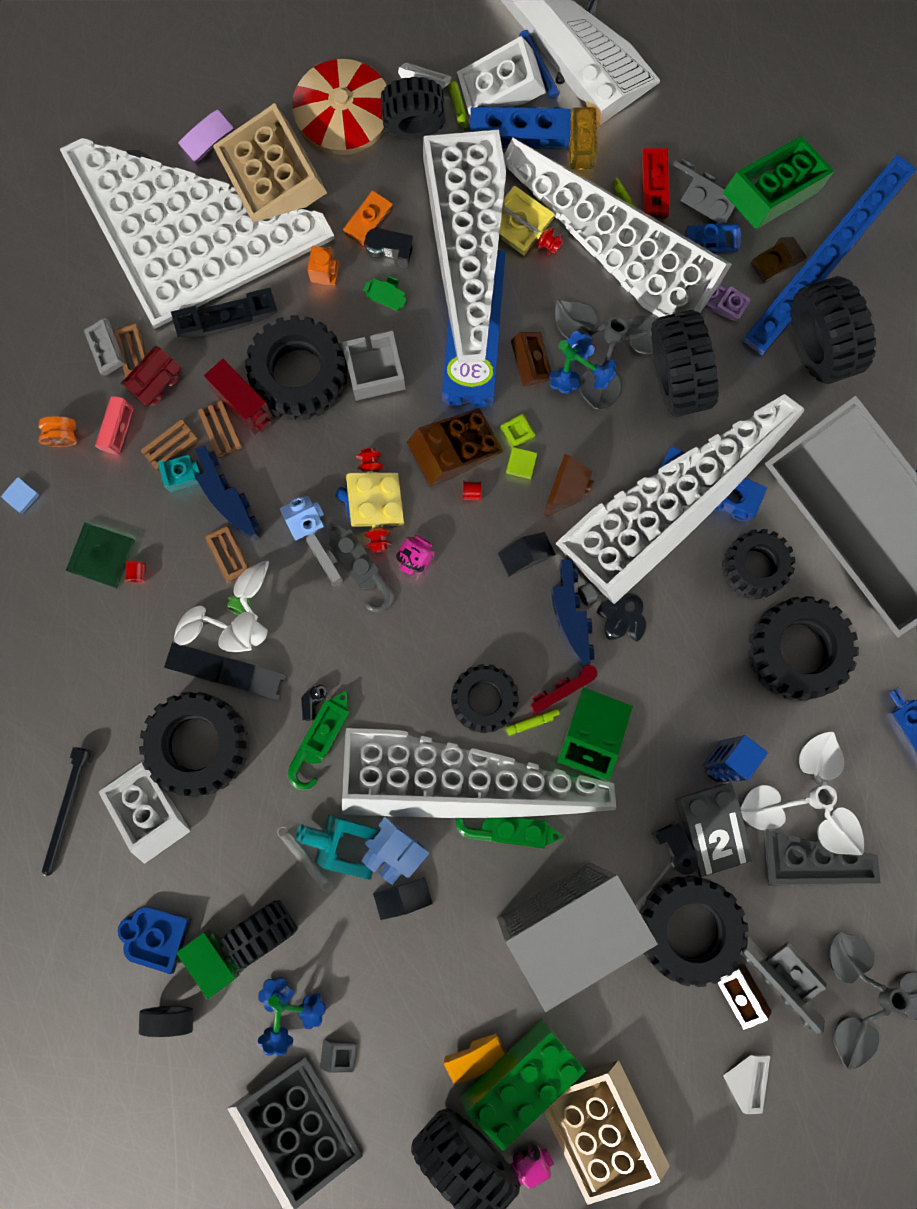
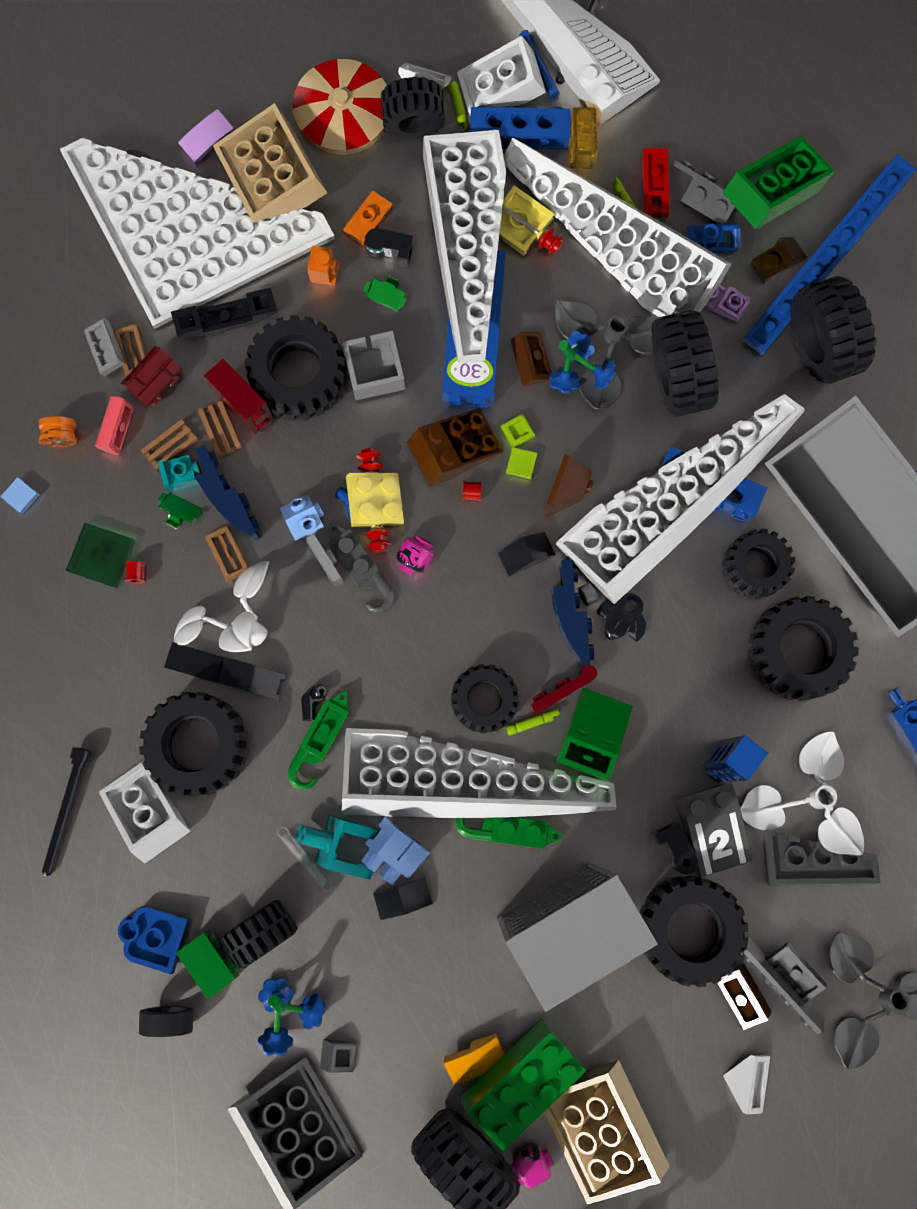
bright green plate [226,596,252,615] -> none
none -> green piece [158,492,202,528]

